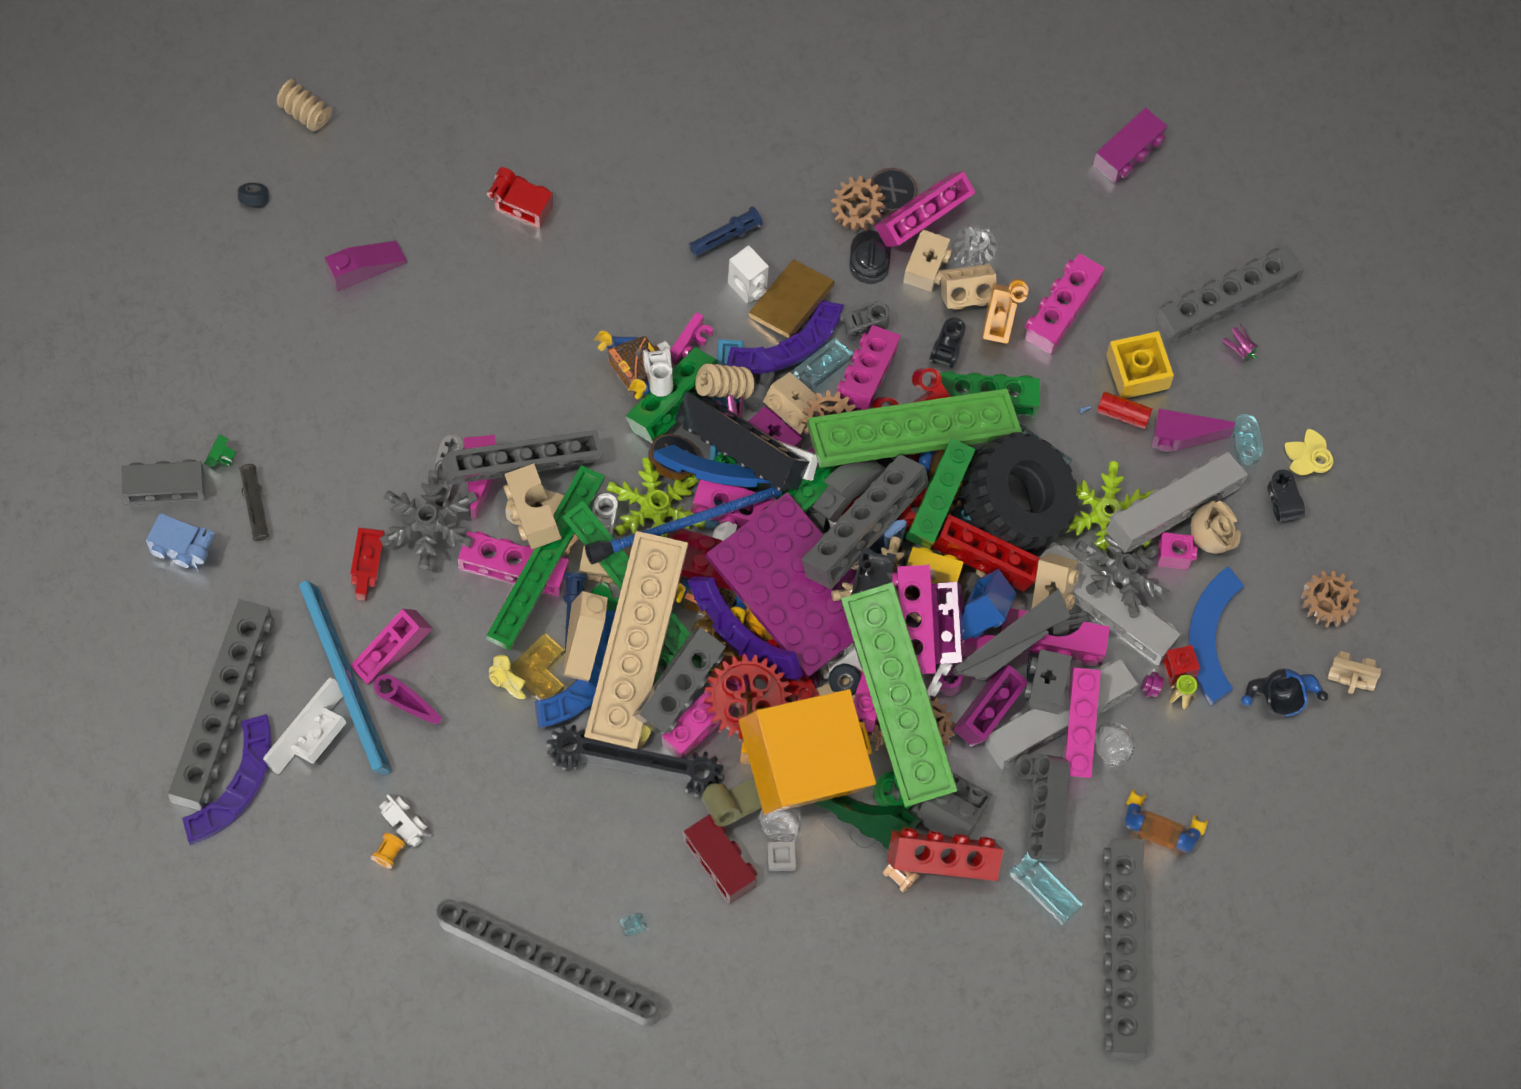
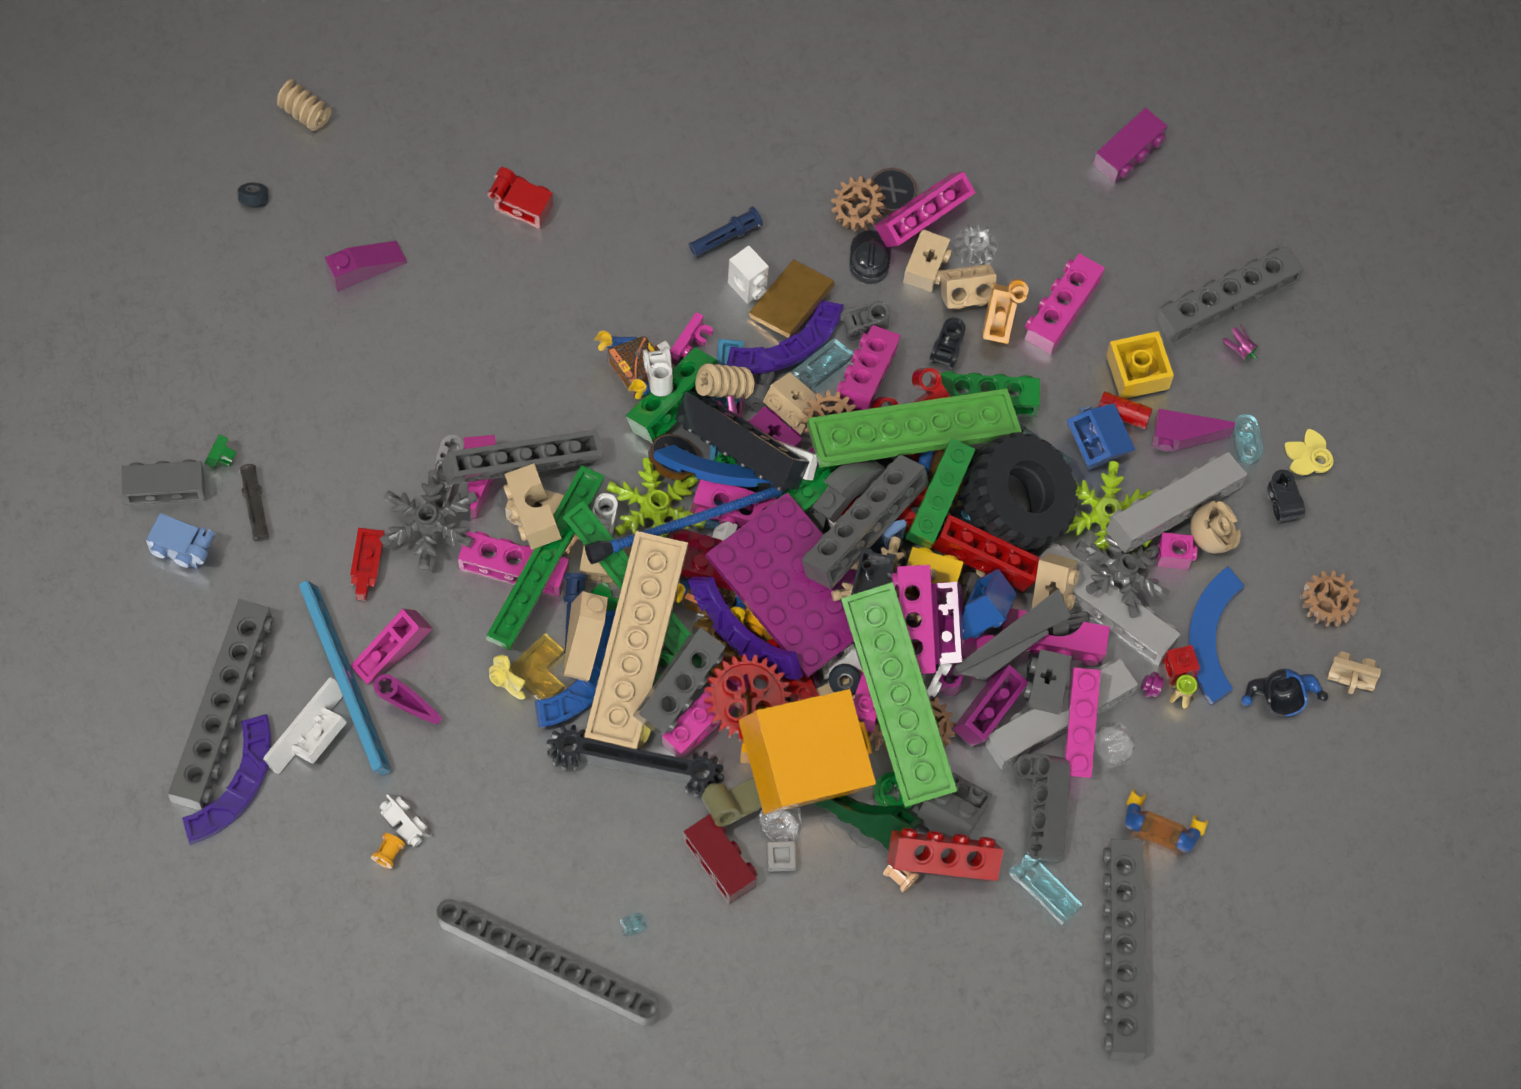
none -> blue slope [1067,403,1135,471]

